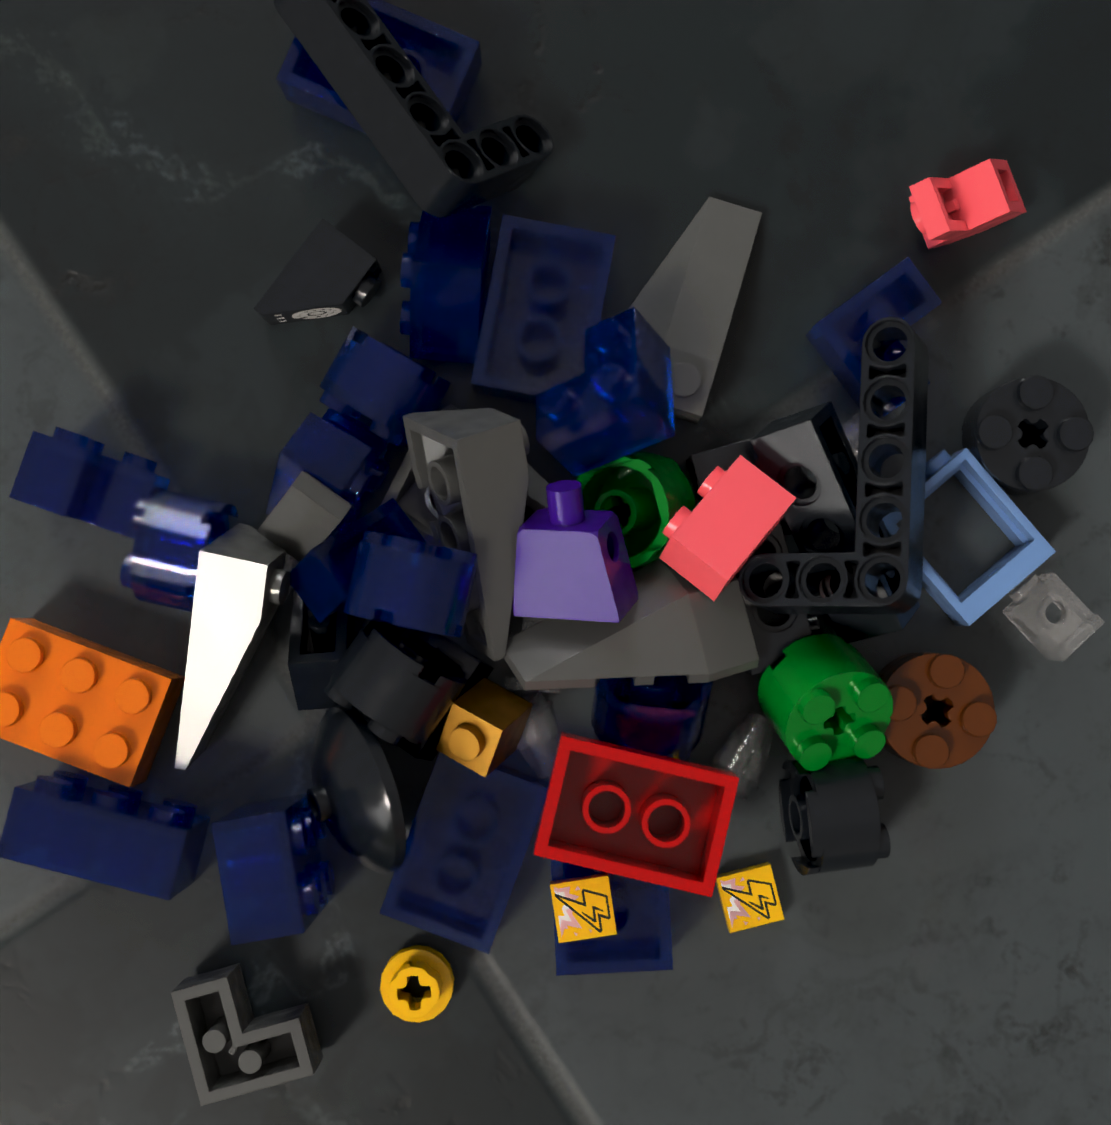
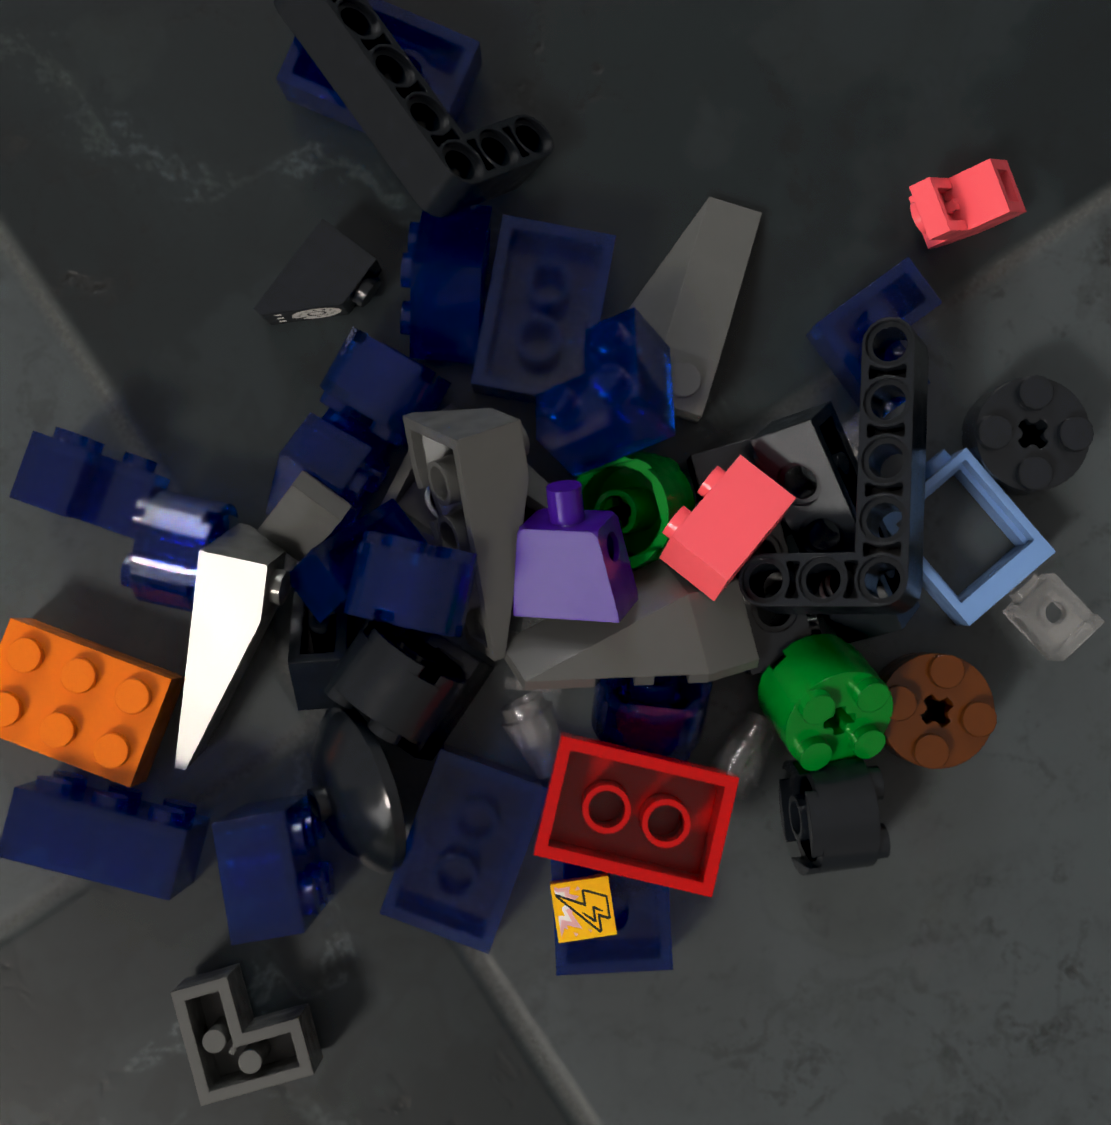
yellow piece [380,945,454,1023] -> none
pearl gold brick [436,678,533,778] -> none
tile [716,862,784,933] -> none

